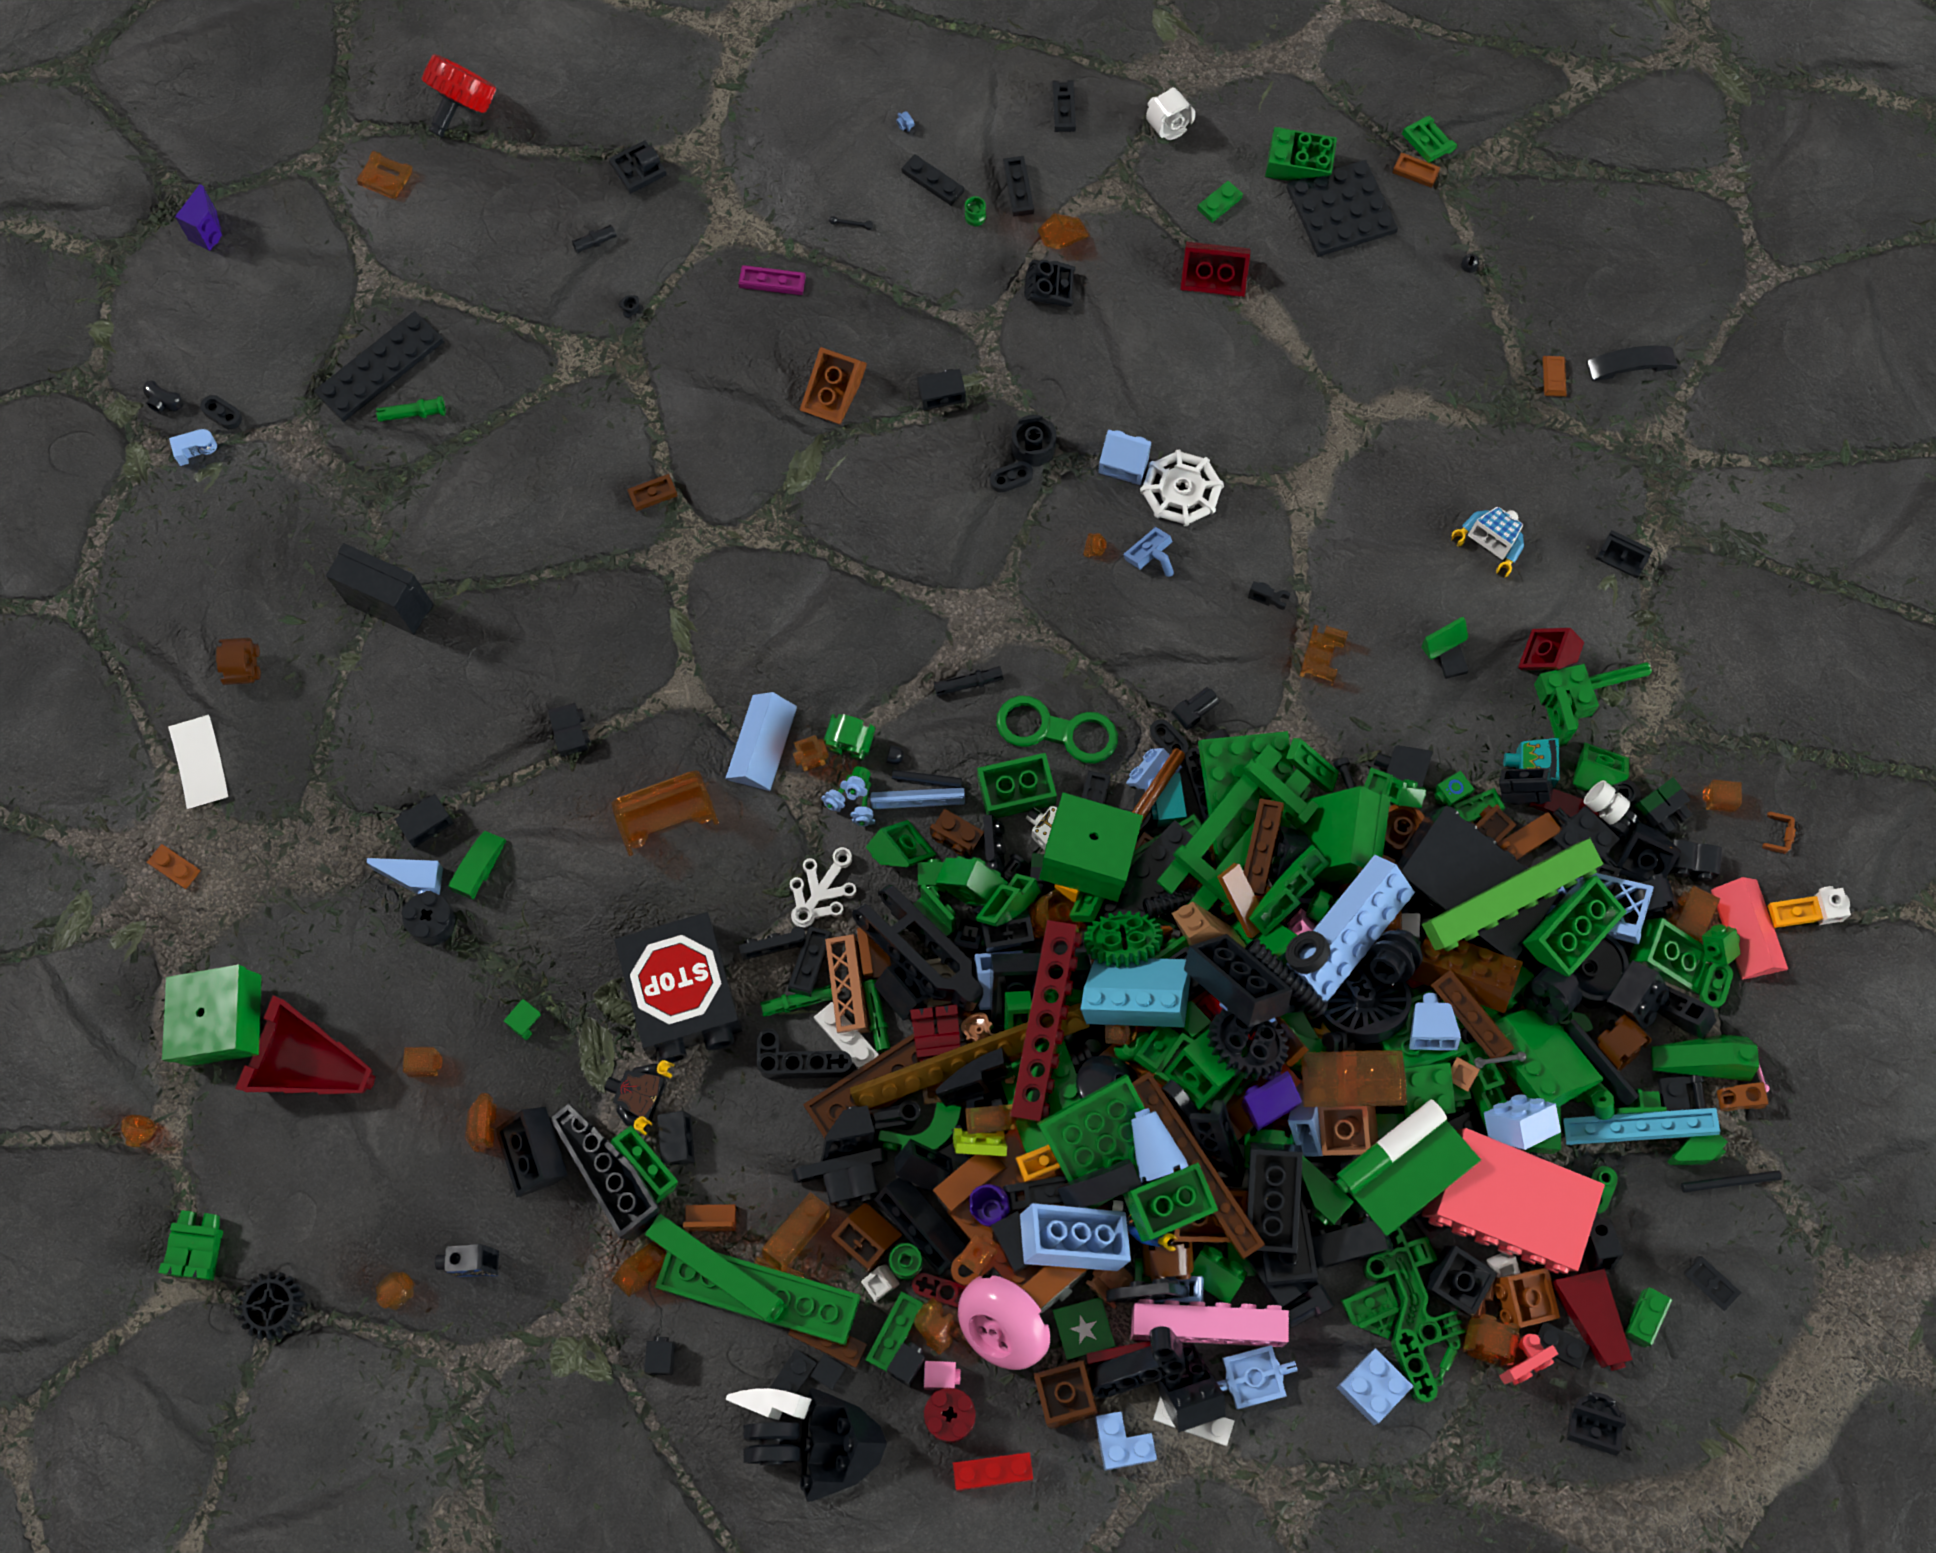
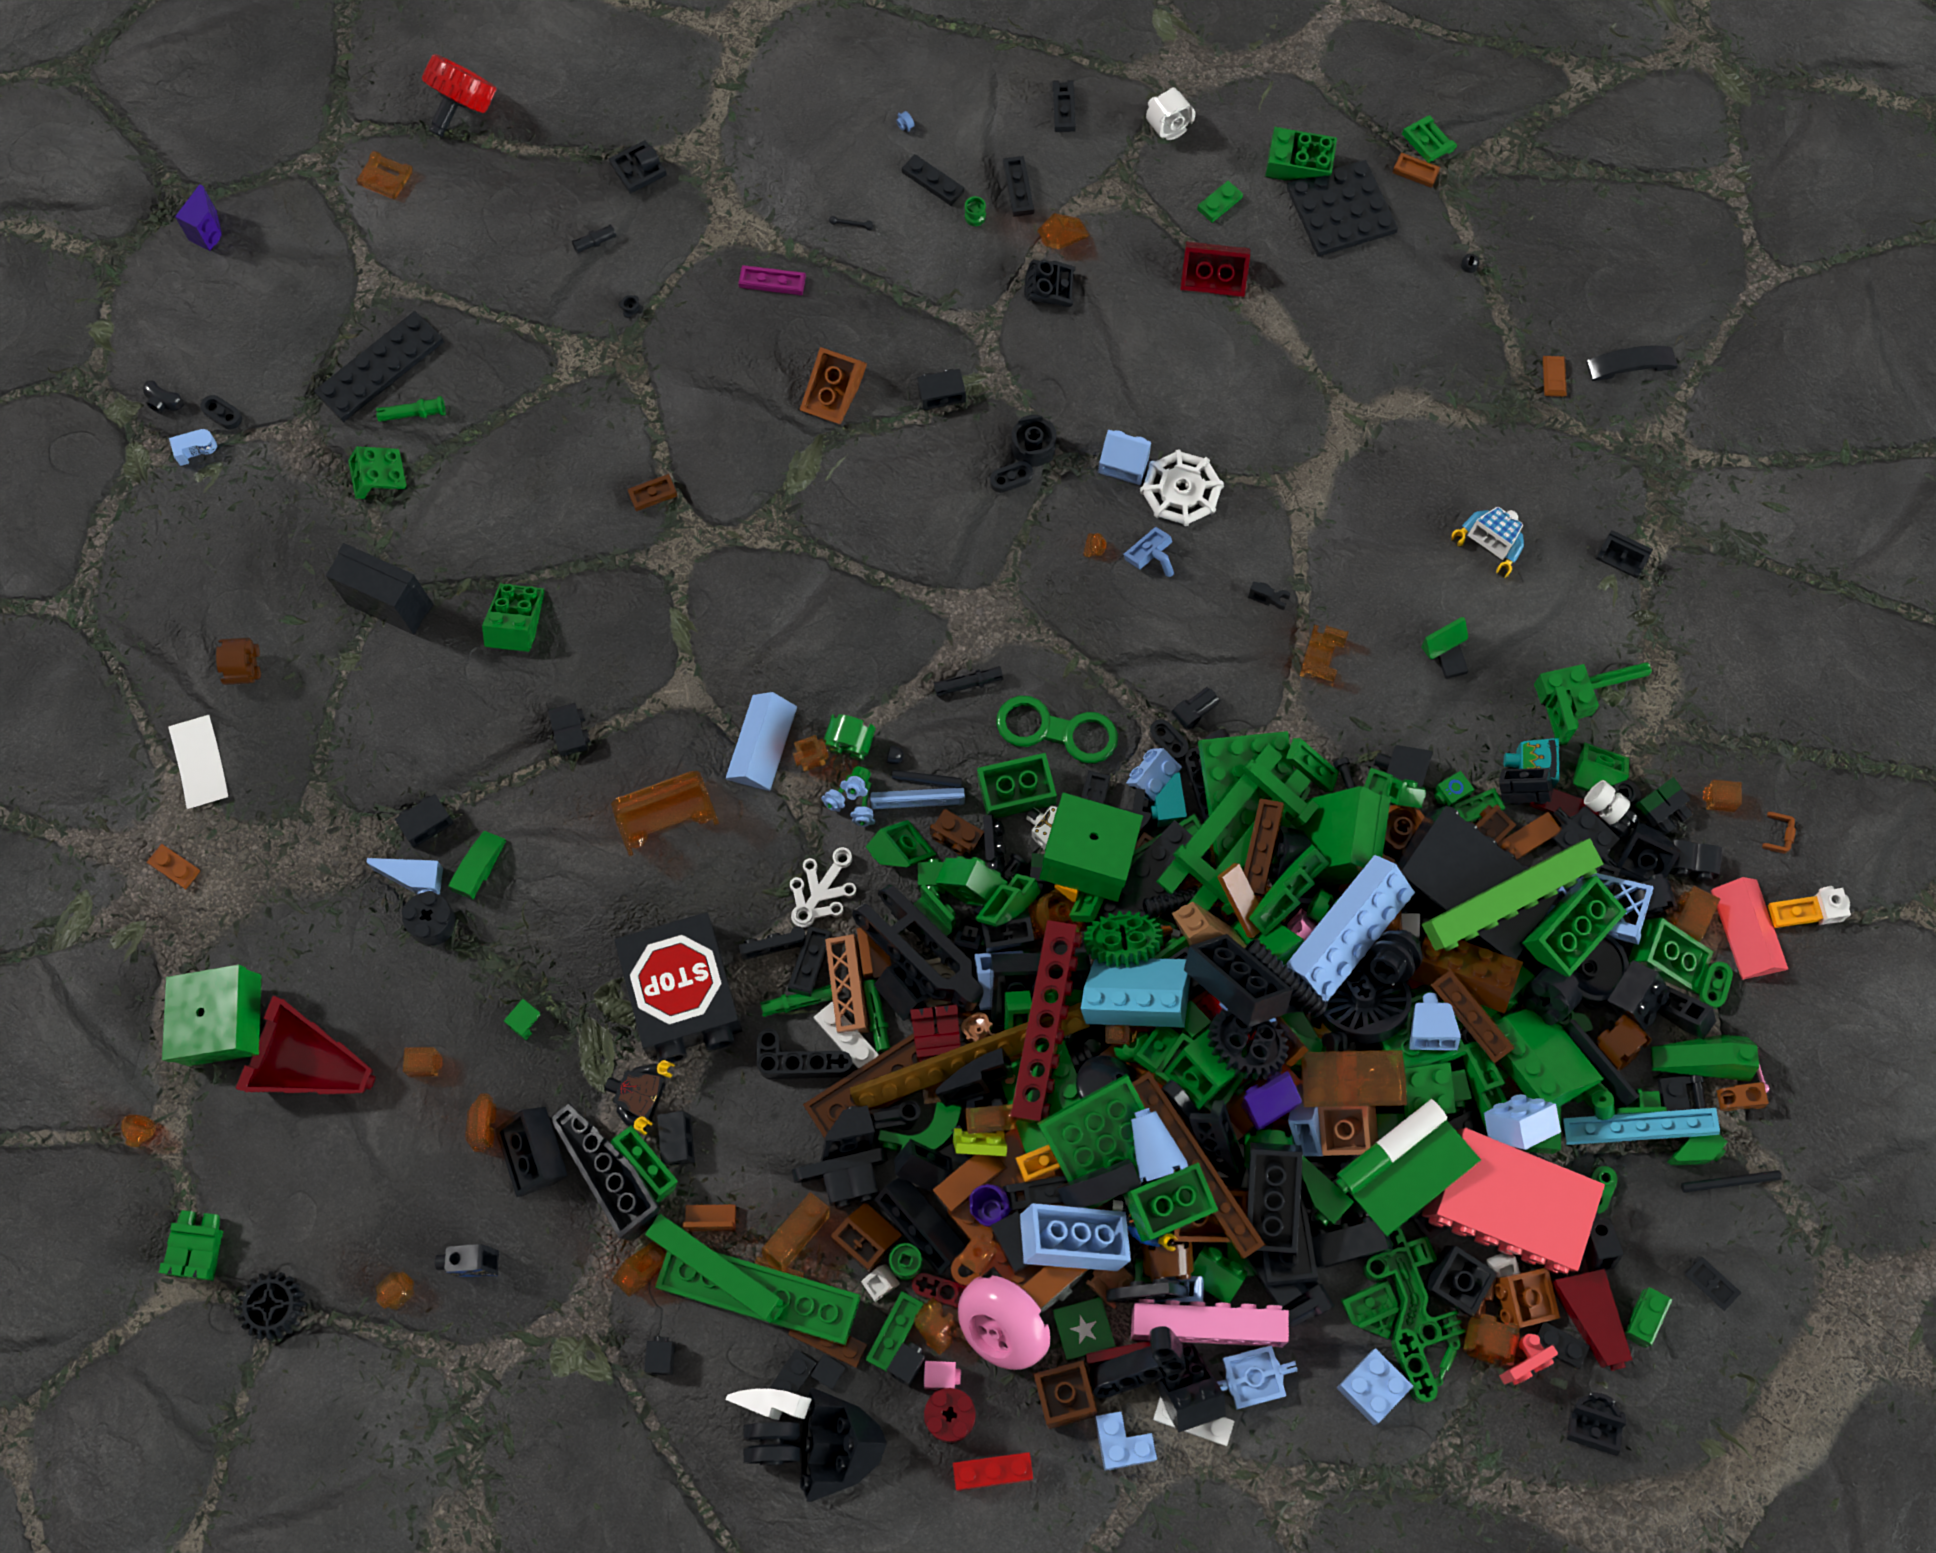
dark orange axle [1132,748,1185,823] -> none
black tyre [1285,931,1330,974] -> none
nougat plate [1451,1057,1481,1091] -> none
dark grey hinge [1474,1052,1526,1068] -> none
dark red slope [1518,628,1584,670] -> none
green brick [1702,925,1741,965] -> none
none -> green bracket [348,446,406,499]
none -> green slope [482,584,544,652]

